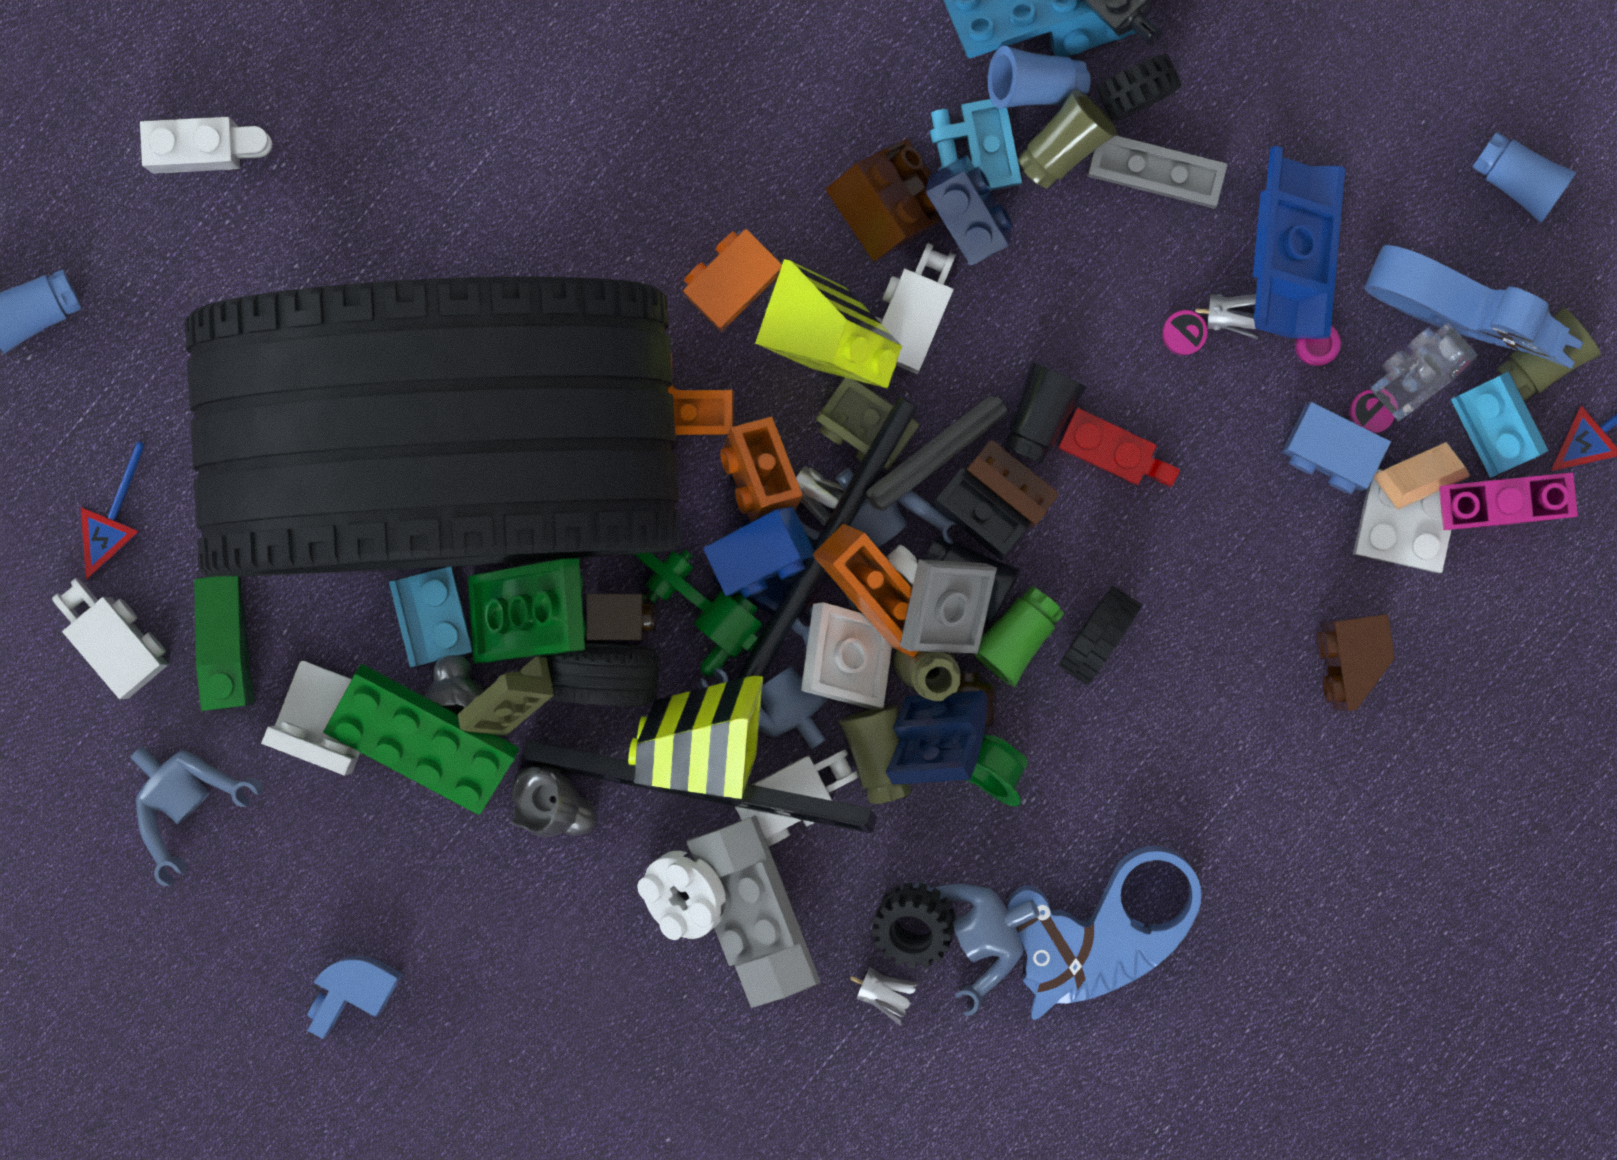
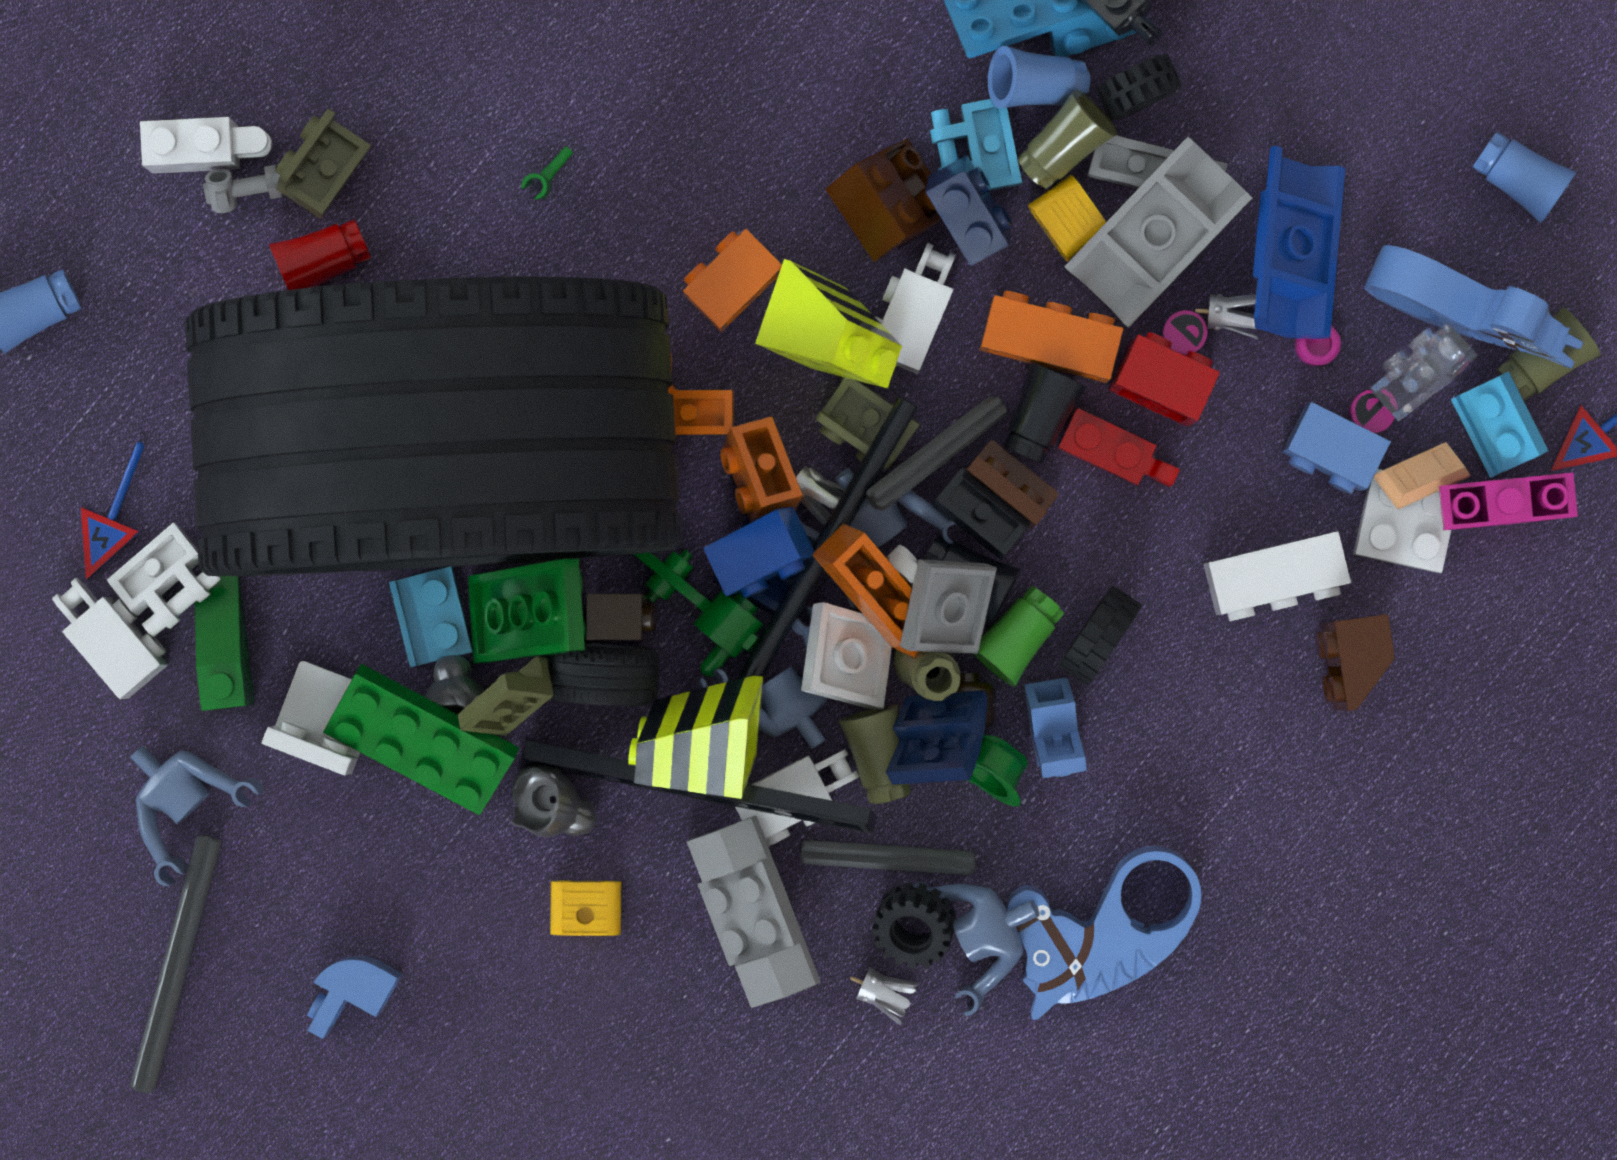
white plate [638,851,726,940] -> none
none -> white plate [107,522,221,637]
none -> dark grey axle [130,834,221,1093]
none -> light grey bar [203,165,282,213]
none -> red plant [269,219,371,290]
none -> olive bracket [275,108,371,219]
none -> green hand [521,146,573,200]
none -> yellow piece [550,880,621,936]
none -> dark grey axle [801,840,976,876]
none -> orange brick [979,291,1123,383]
none -> medium blue brick [1024,677,1087,778]
none -> yellow piece [1028,175,1106,262]
none -> light grey piece [1064,137,1253,328]
none -> red brick [1108,332,1220,427]
none -> white brick [1204,531,1351,621]

